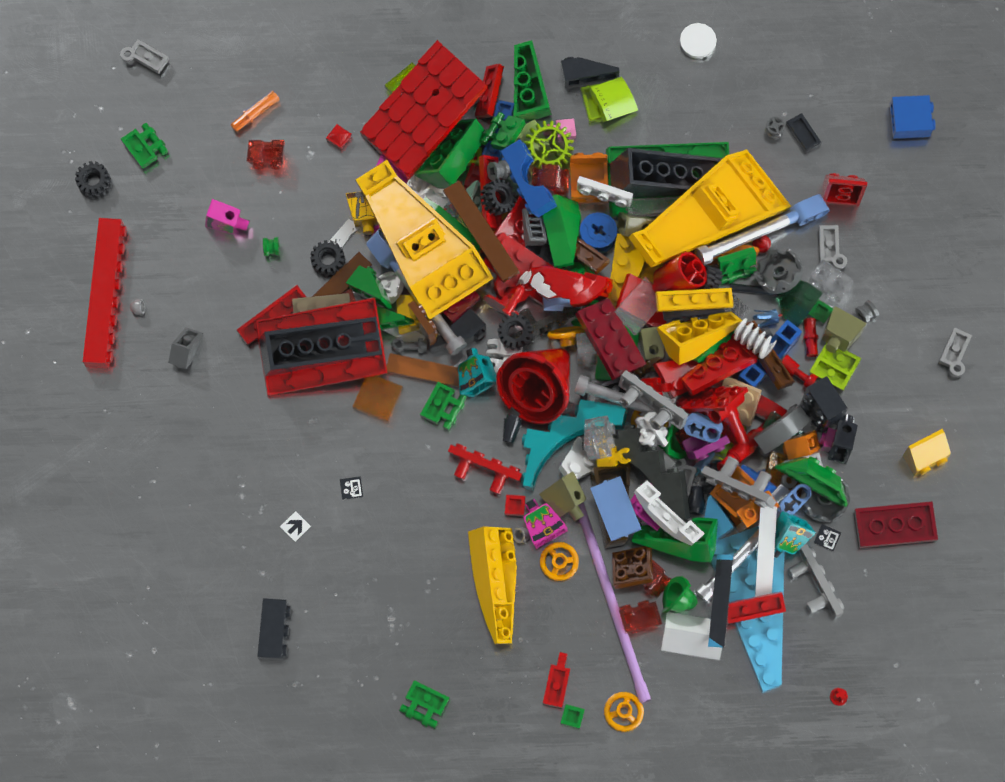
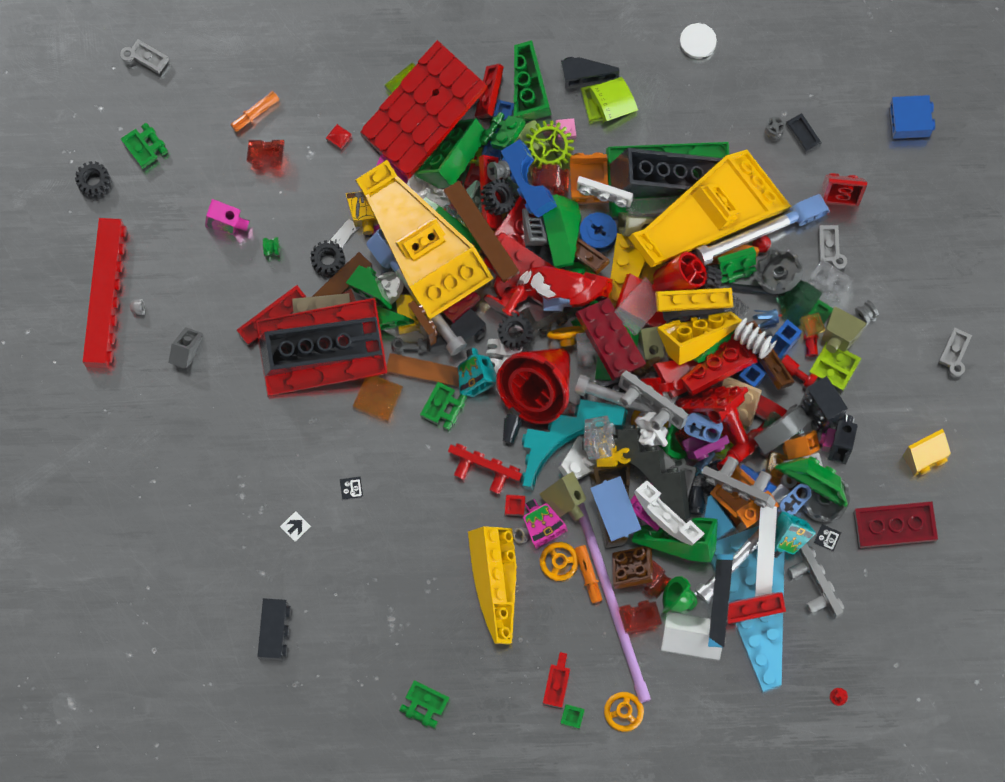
none -> orange axle [575,545,602,603]
none -> clear yellow tile [800,313,826,337]

